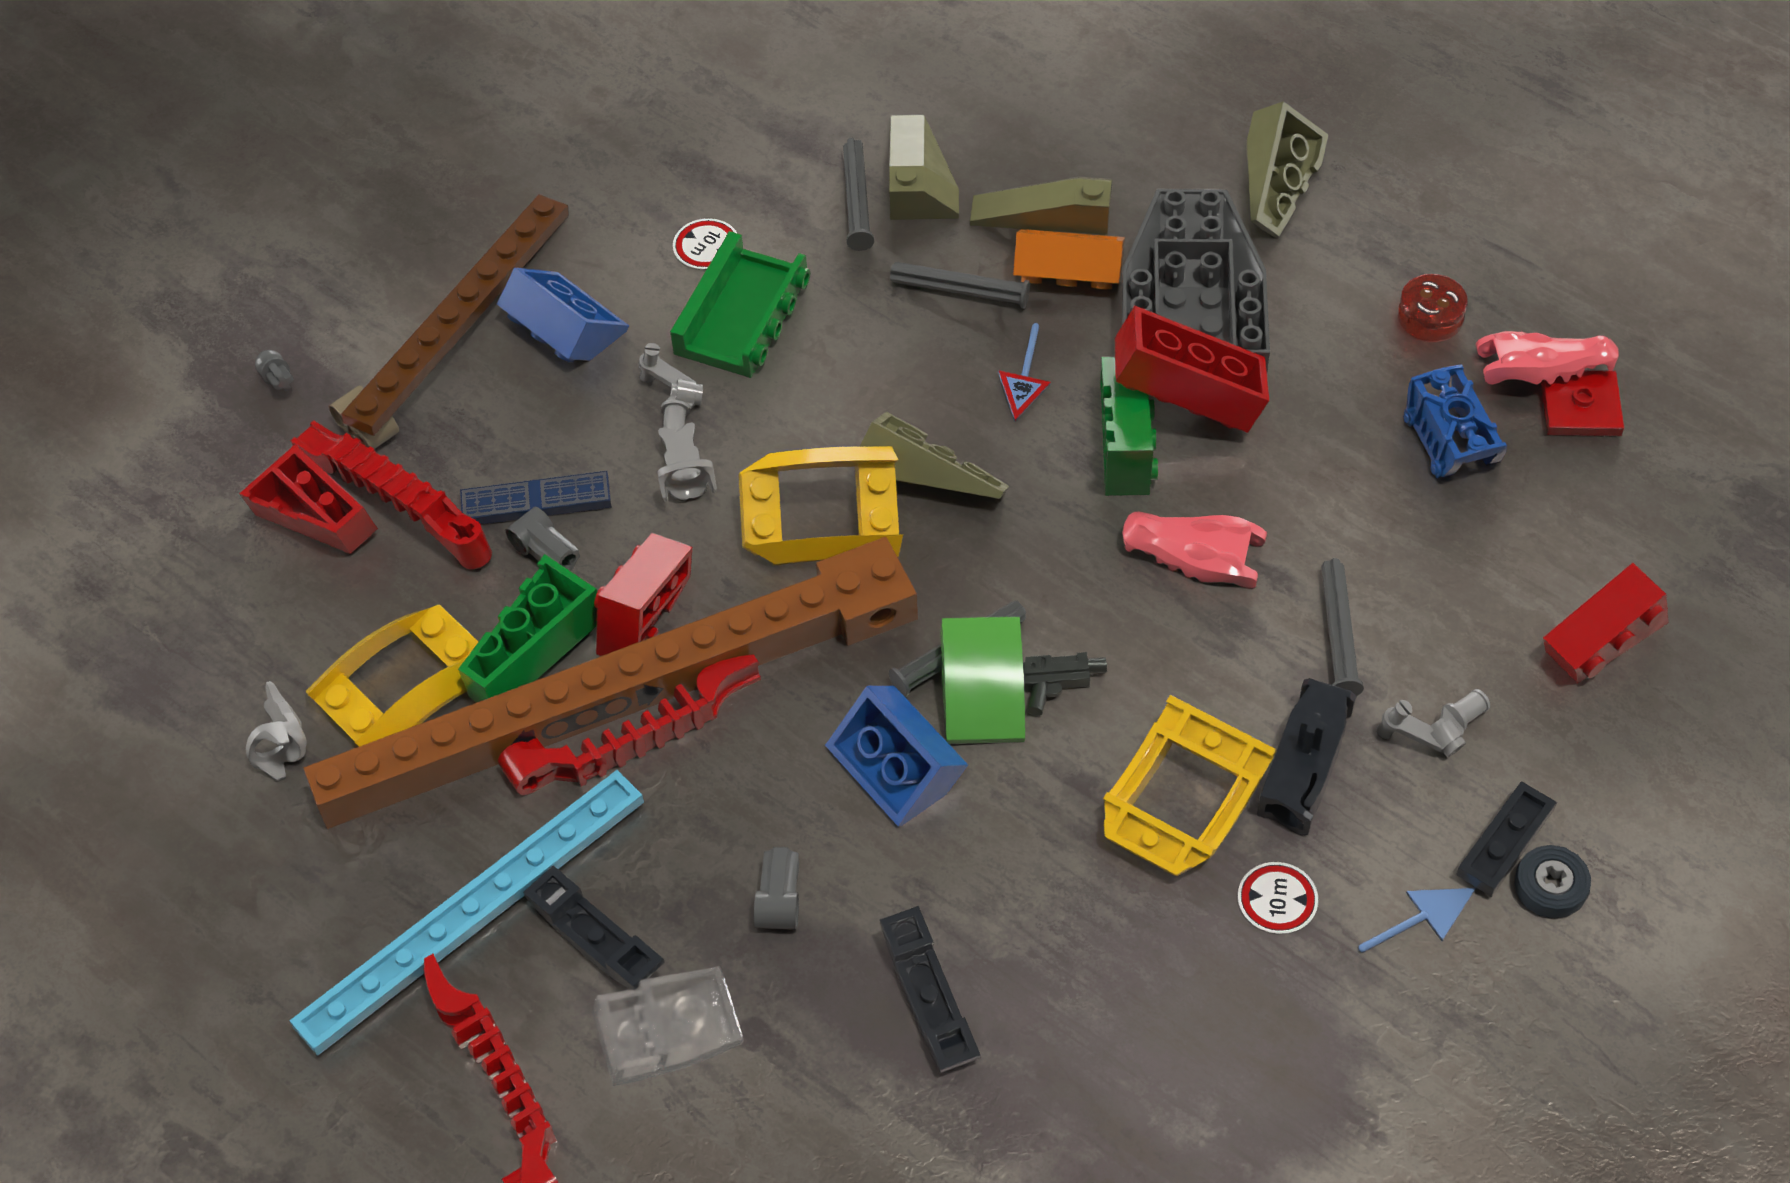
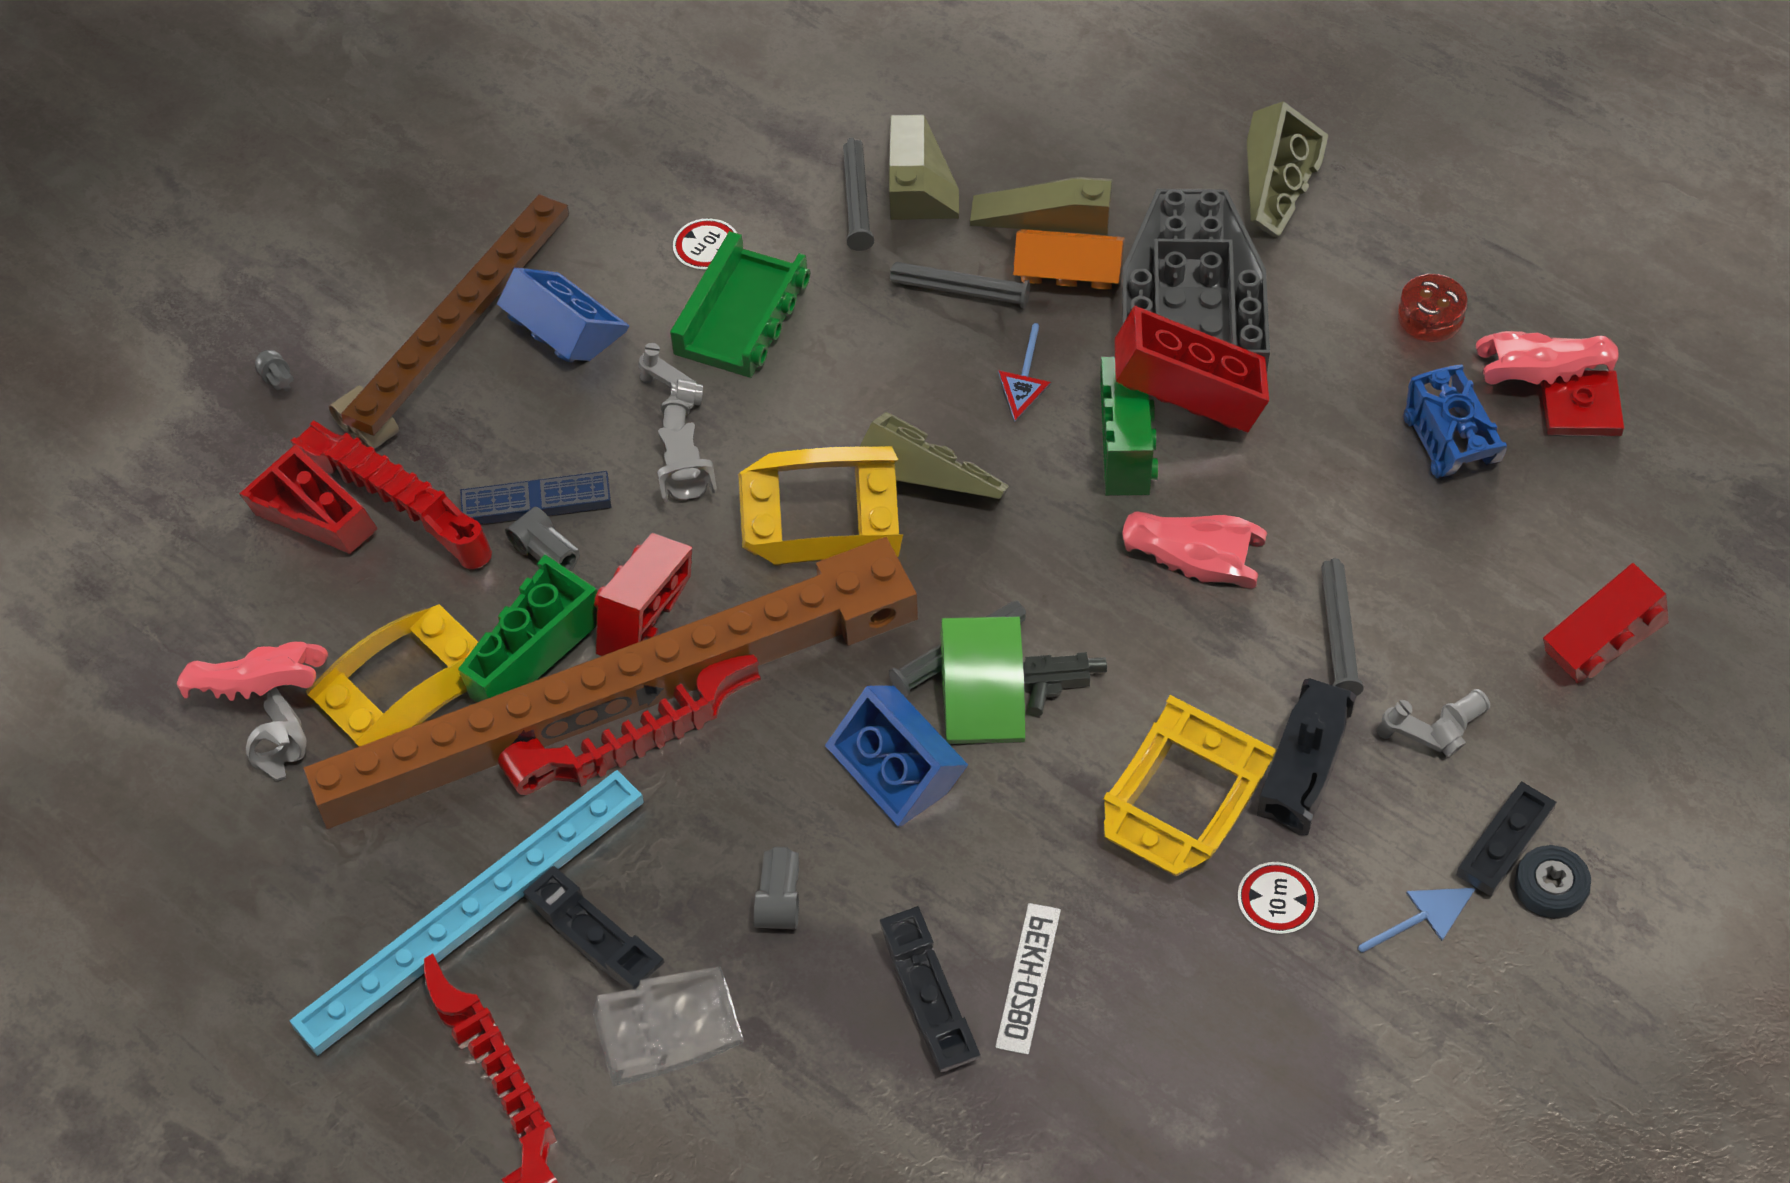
none -> coral animal [177,642,328,701]
none -> clear sticker [996,903,1061,1054]

